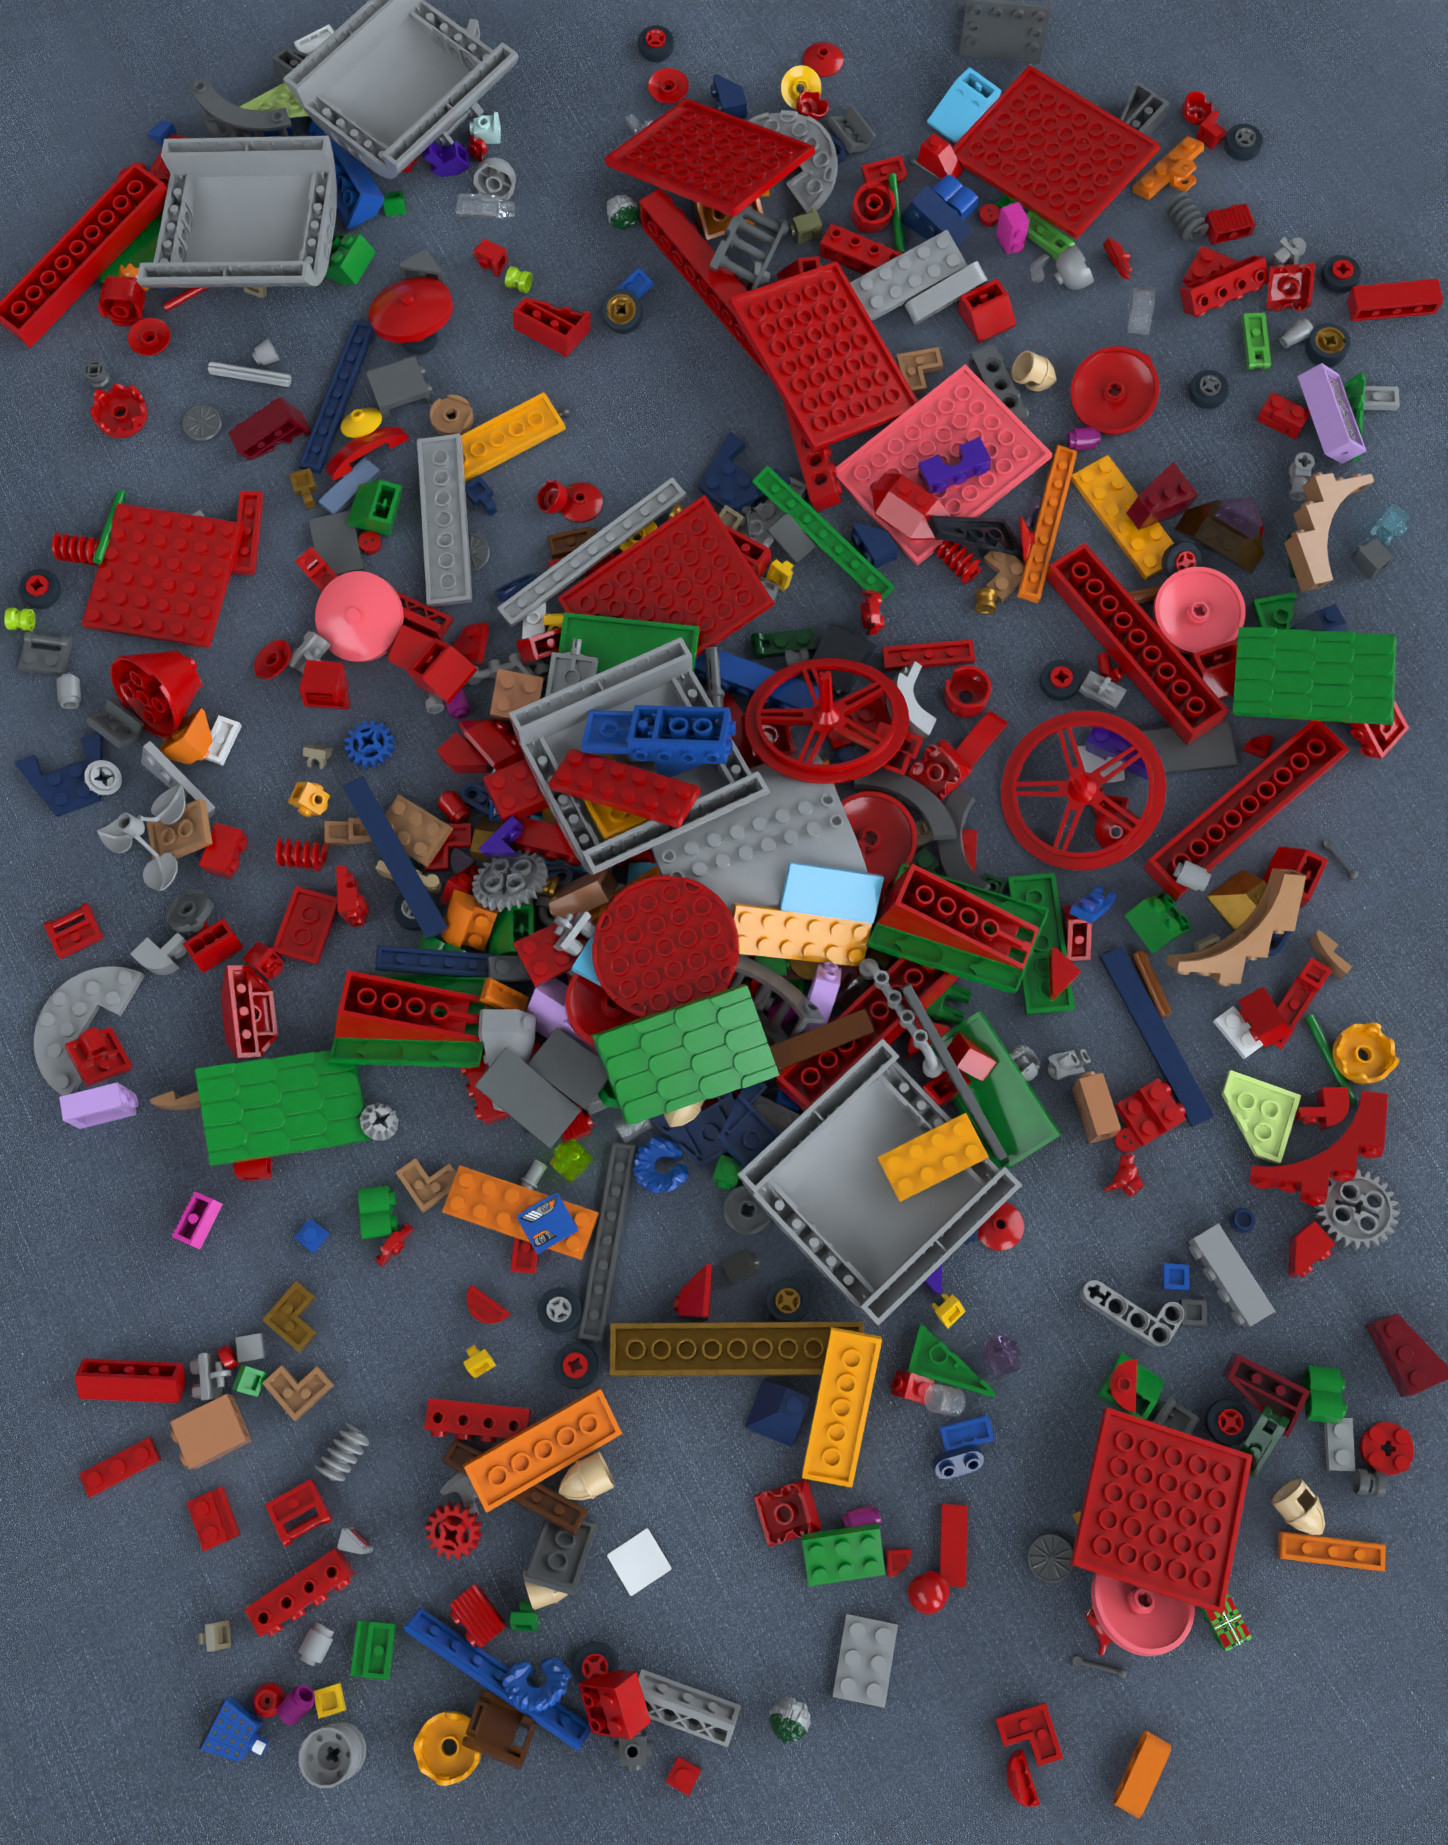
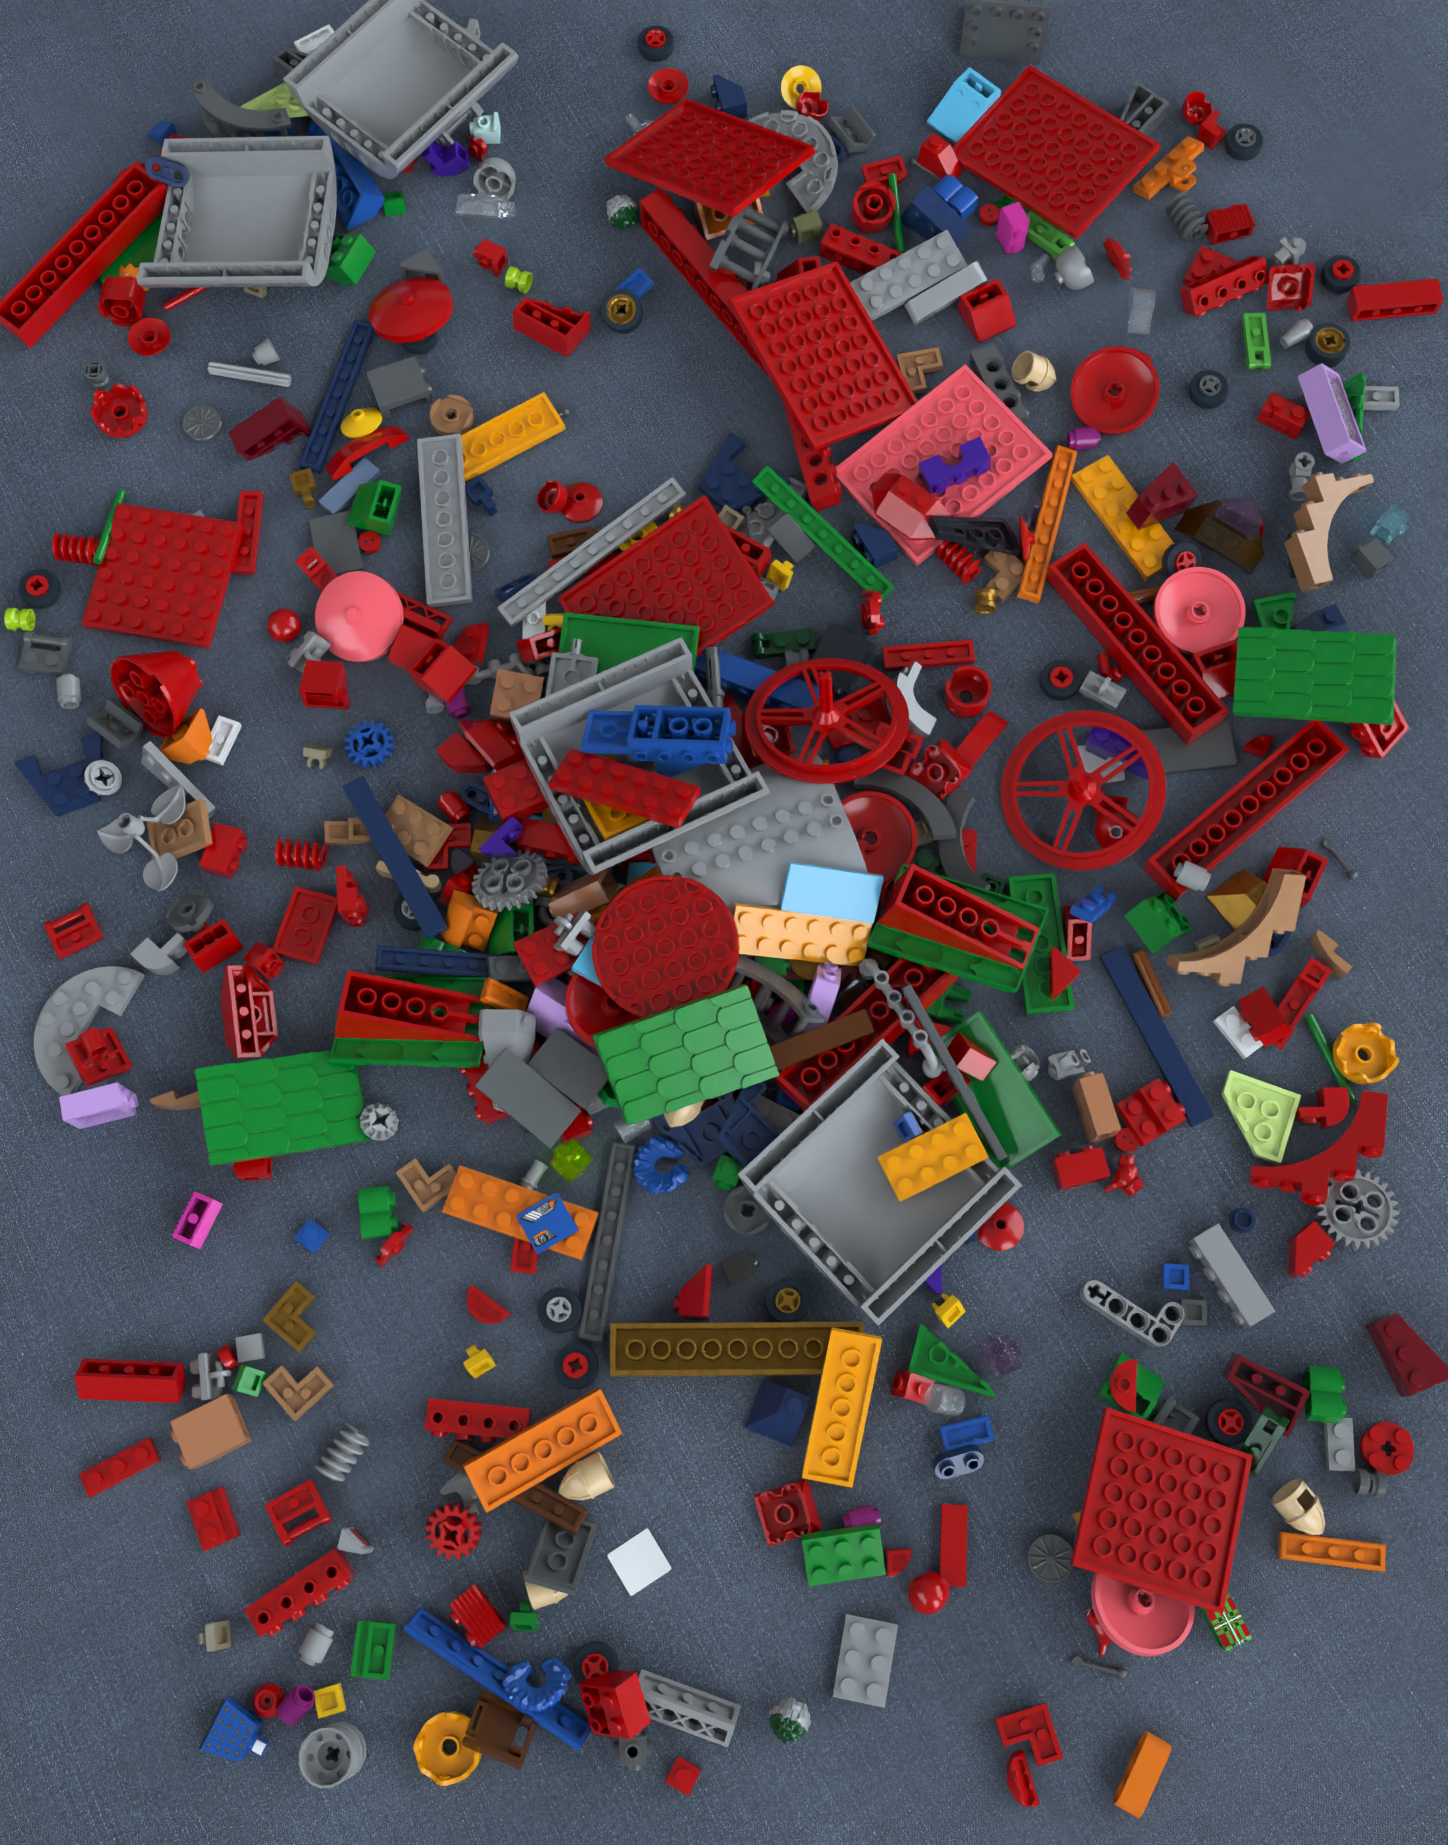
red dish [254,640,292,680] -> none
light orange brick [288,782,330,817] -> none
red dish [803,42,844,77] -> none
none -> dark blue plate [145,156,189,187]
none -> red hair [267,608,302,643]
none -> blue plate [893,1111,923,1143]
none -> red brick [1051,1145,1111,1191]

